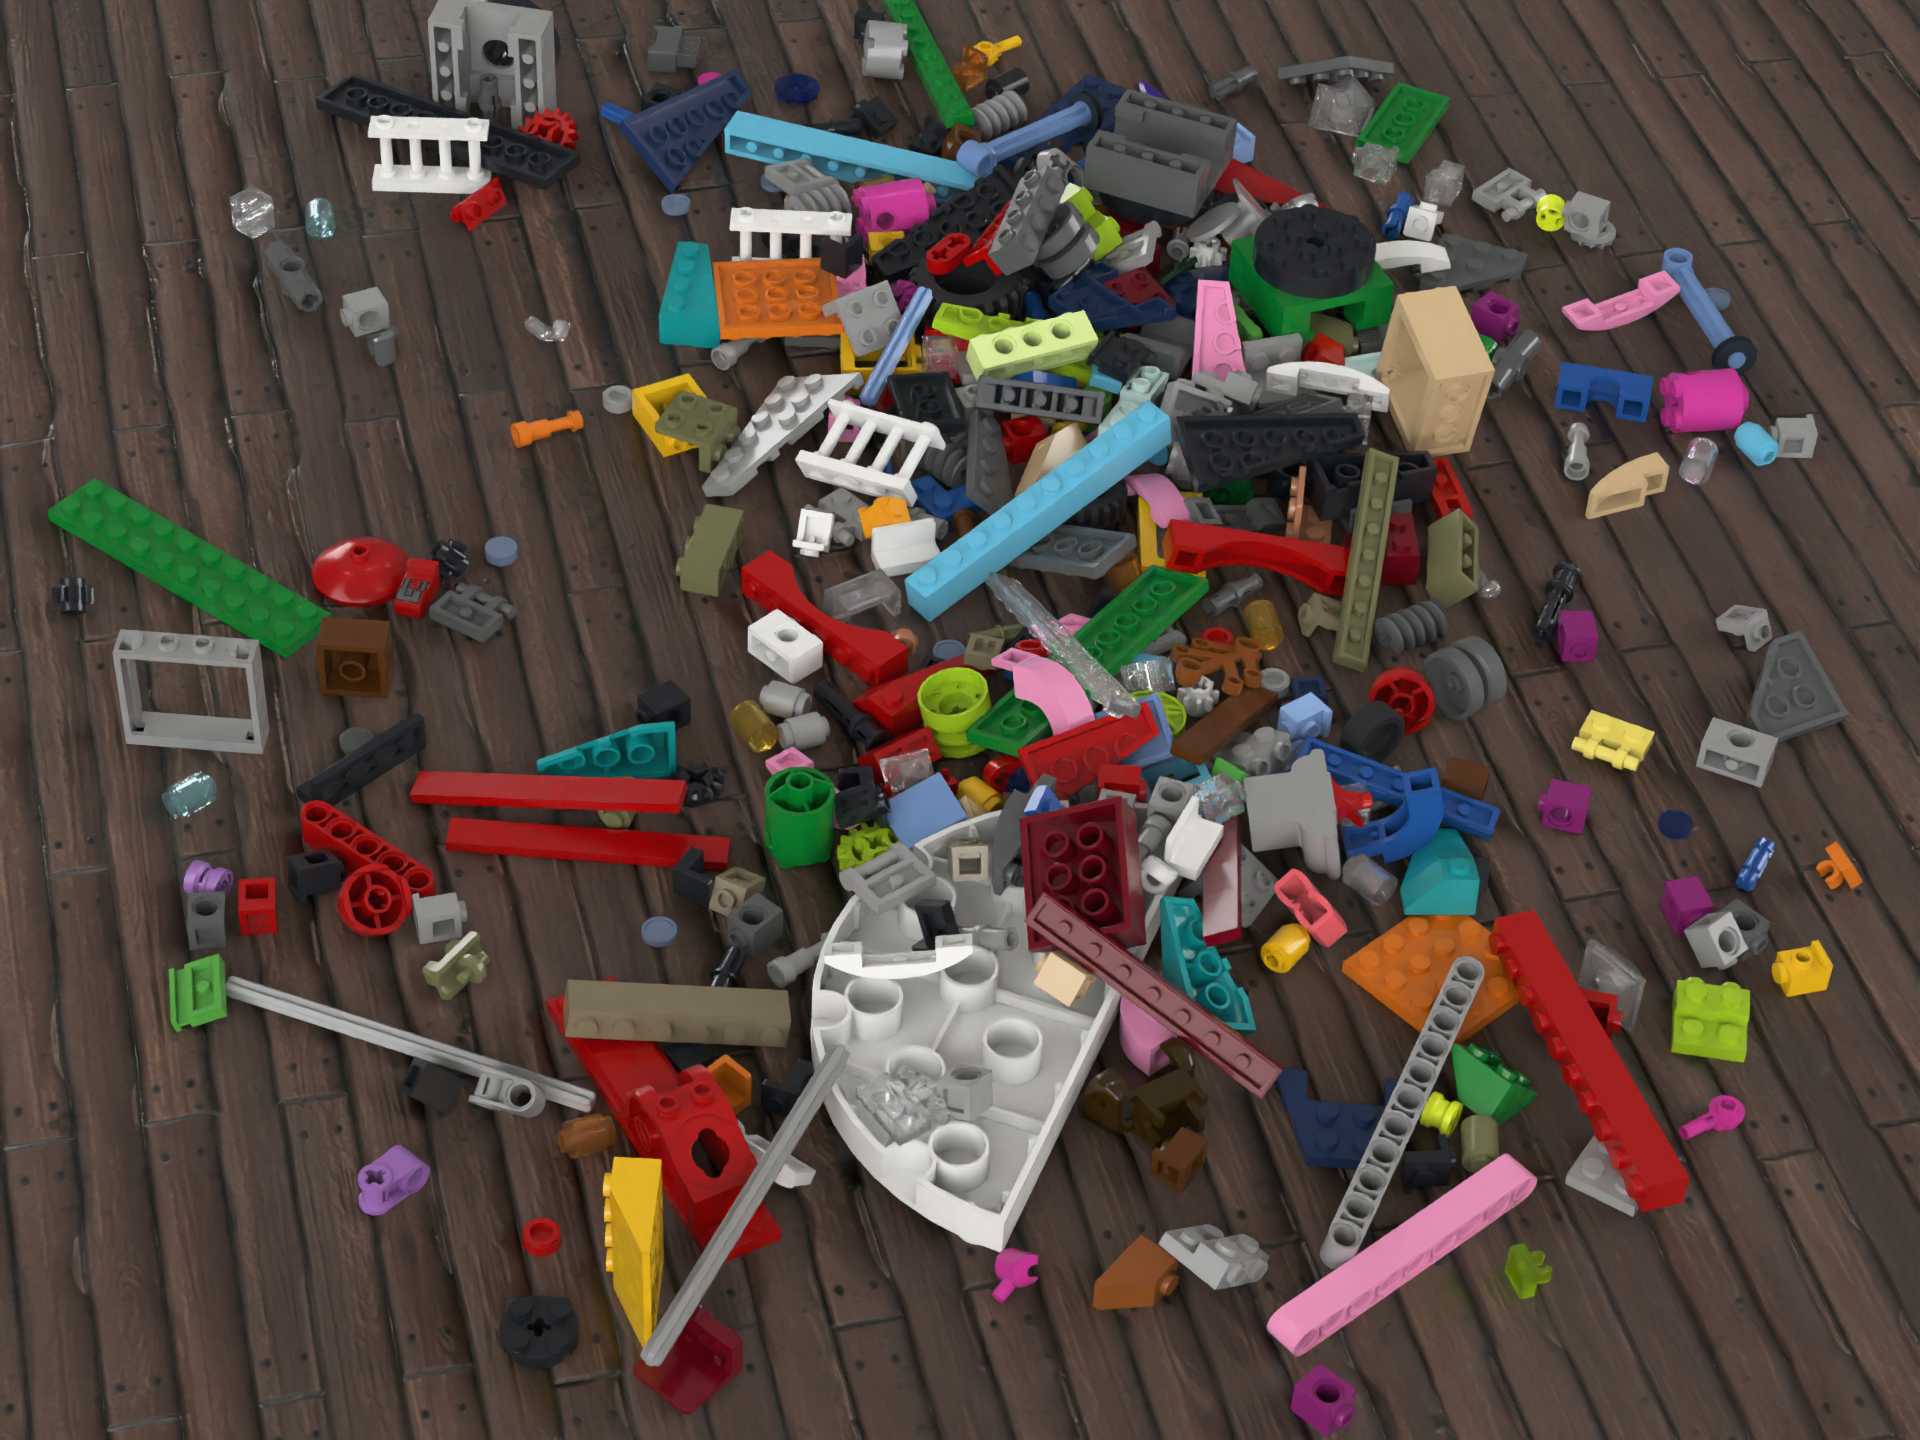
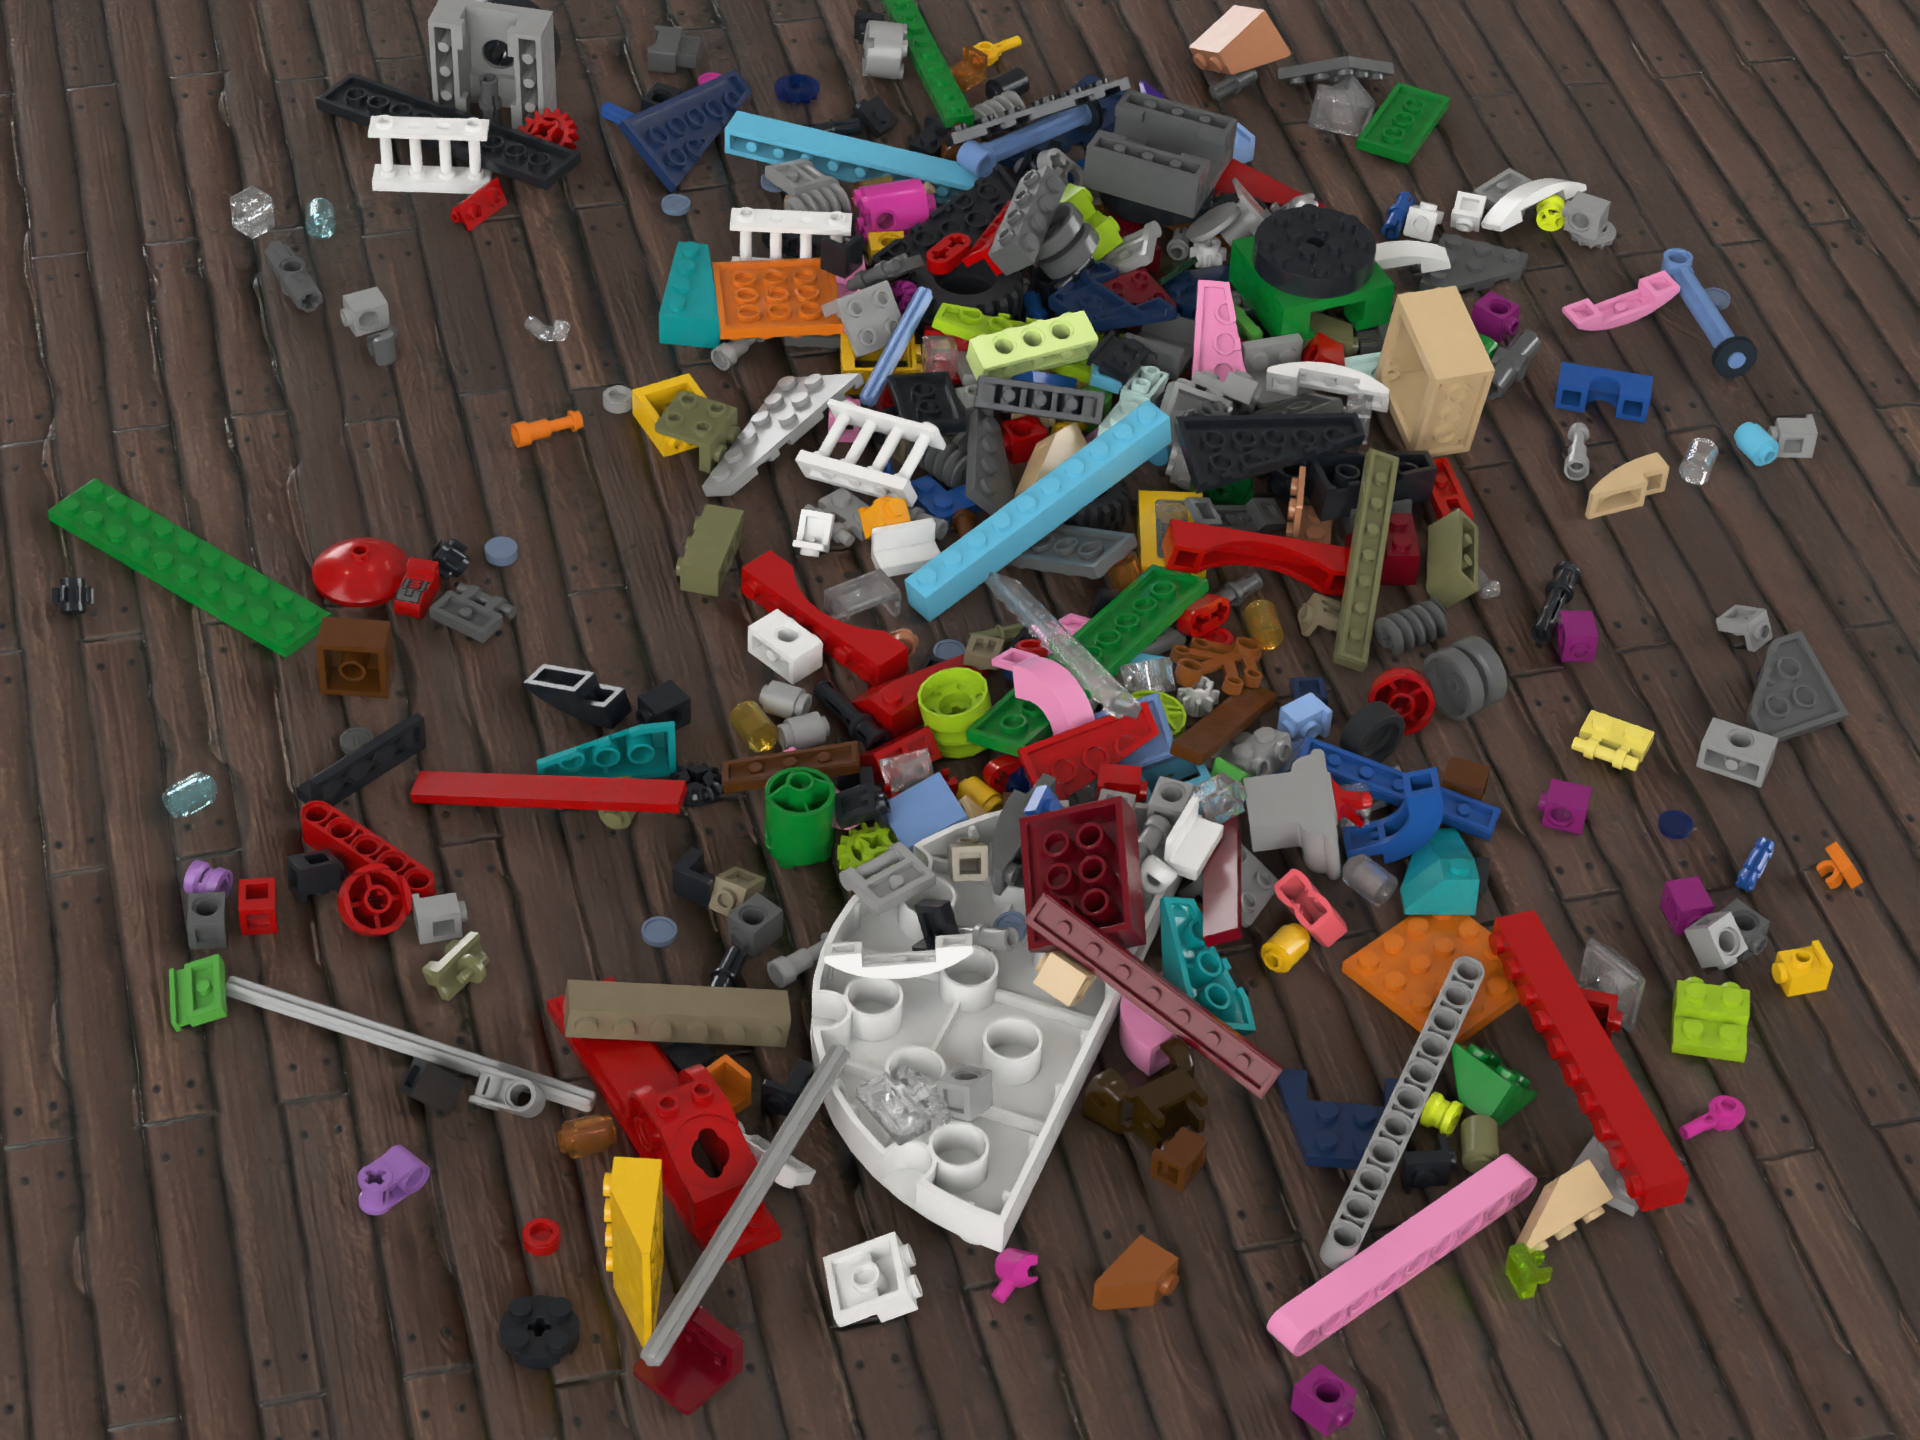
light grey window [112,629,270,754] -> none
red tile [445,817,731,871] -> none
bright pink slope [1123,473,1192,528] -> none
light grey plate [1159,1224,1270,1290] -> none
light grey tile [1260,668,1290,699] -> none
clear brick [1352,142,1399,186] -> none
clear brick [1423,160,1465,207] -> none
dark pink cylinder [1660,368,1749,434] -> none
none -> black slope [523,664,632,729]
none -> reddish brown tile [722,741,861,794]
none -> white plate [823,1231,923,1327]
none -> dark grey plate [847,253,925,291]
none -> wing [943,77,1131,147]
none -> sand blue piece [992,911,1027,943]
none -> red beam [1177,593,1231,638]
none -> nougat slope [1188,5,1292,75]
none -> white bracket [1450,191,1487,232]
none -> white slope [1481,178,1587,232]
none -> tan slope [1510,1159,1614,1259]

